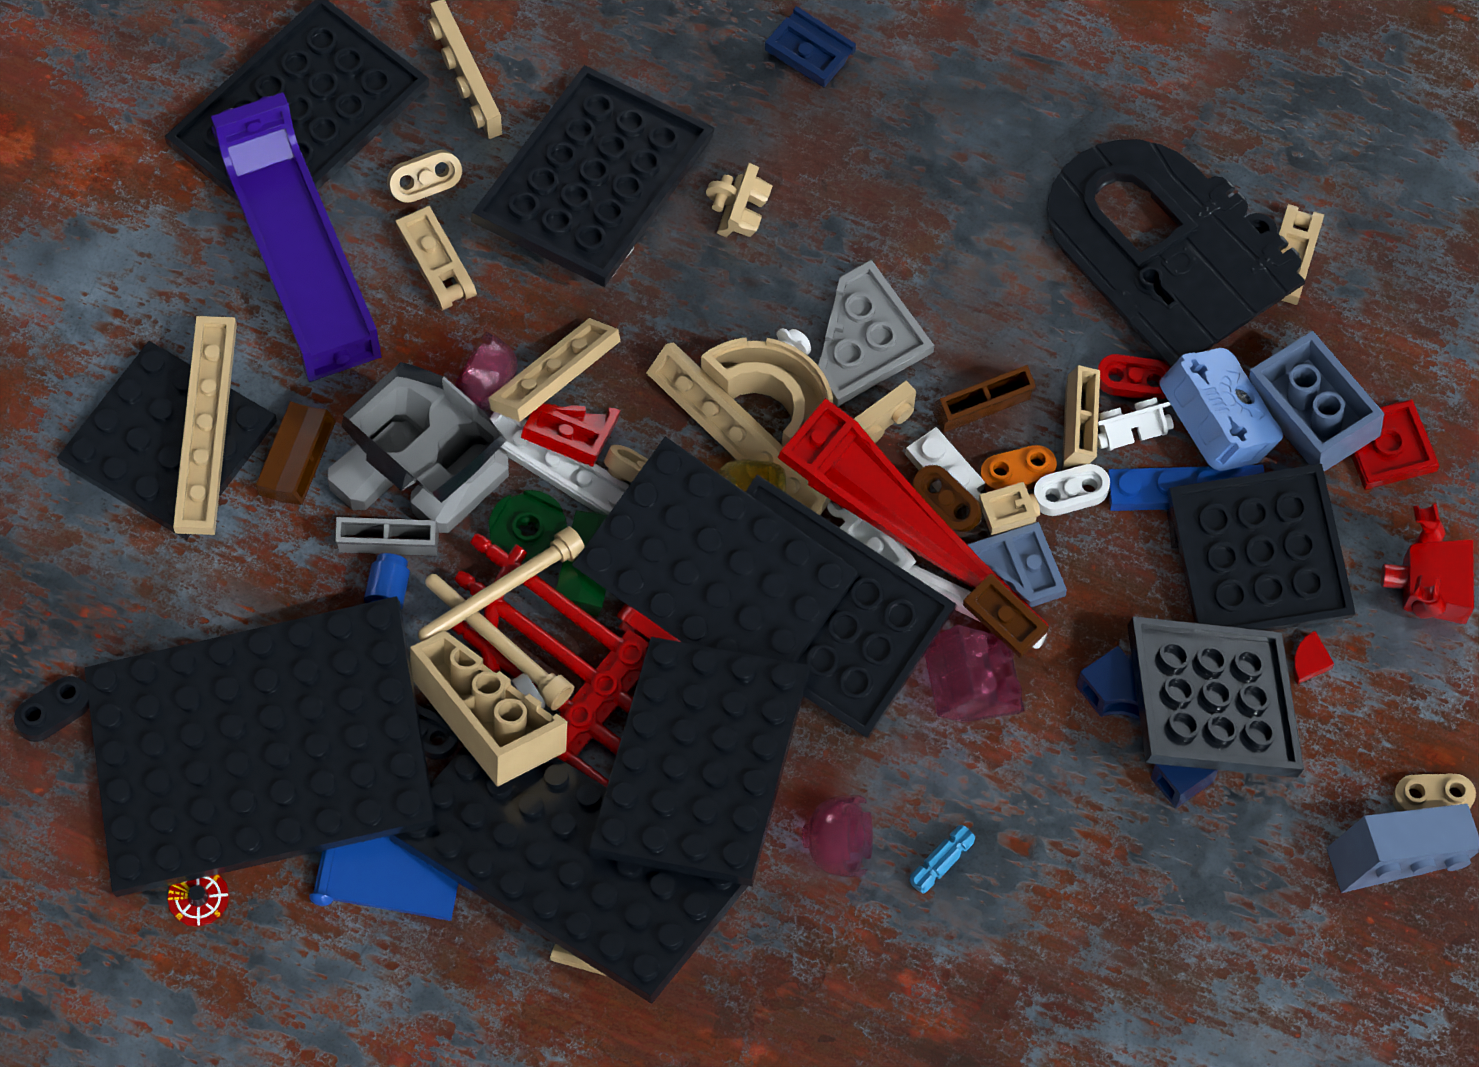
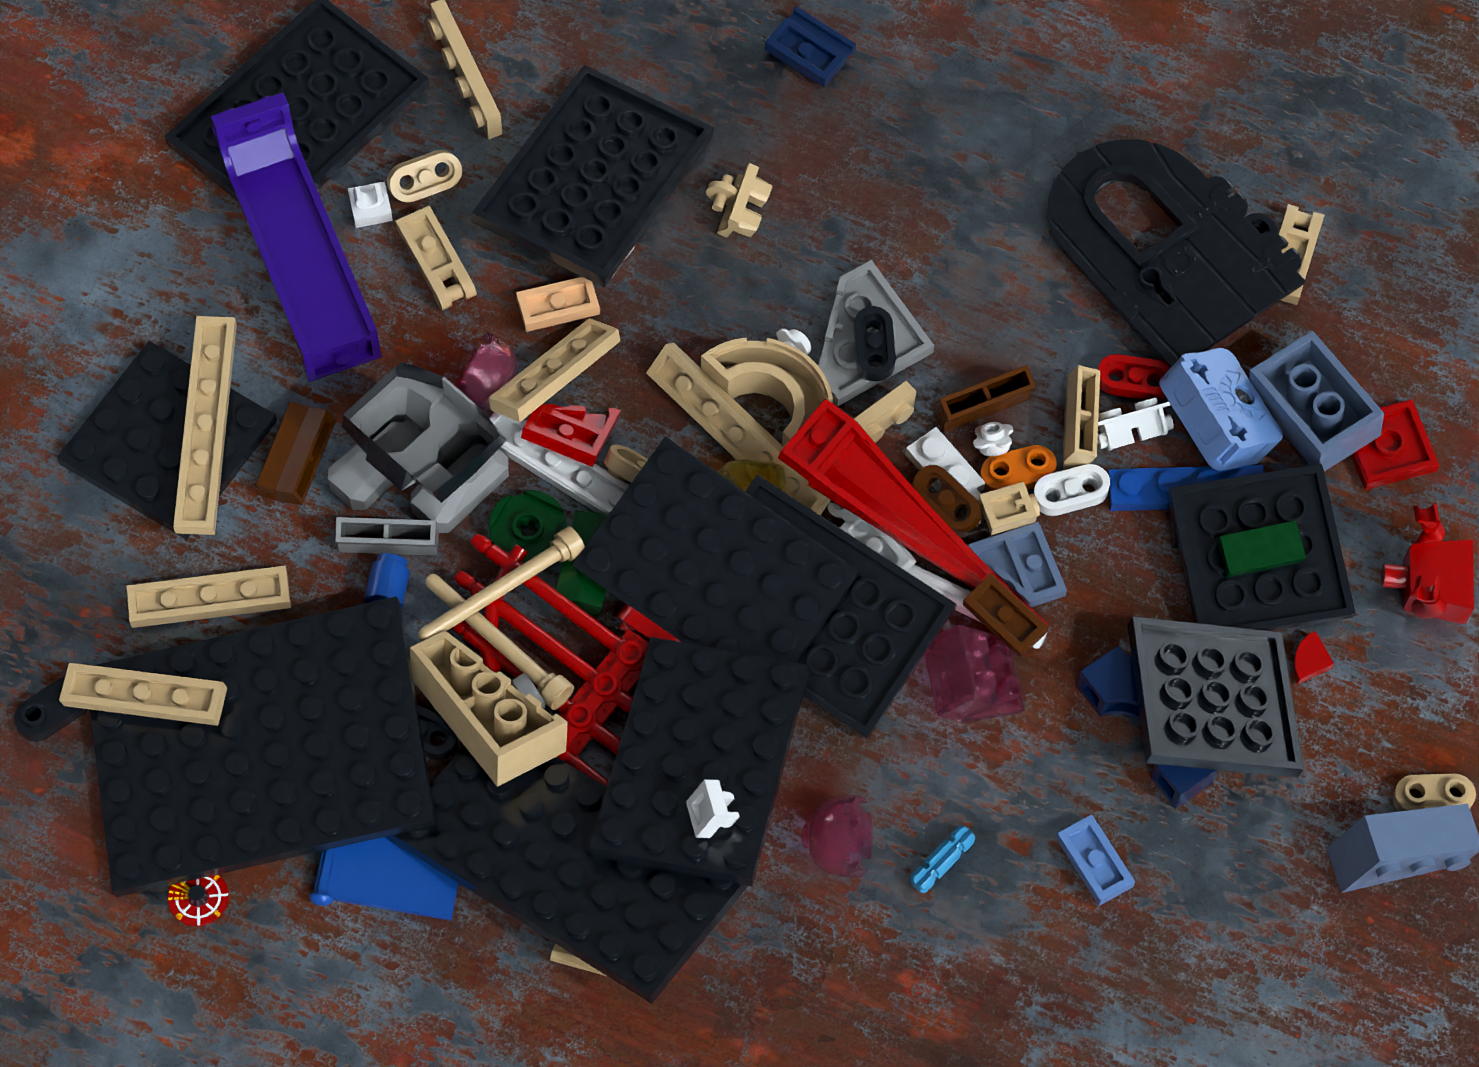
none -> tan plate [59,663,227,726]
none -> tan plate [127,566,291,628]
none -> white tile [348,181,393,228]
none -> light nougat plate [516,277,600,332]
none -> white tile [686,779,740,838]
none -> black plate [853,306,896,382]
none -> white plate [973,422,1013,456]
none -> medium blue plate [1056,815,1135,906]
none -> dark green tile [1217,520,1306,578]

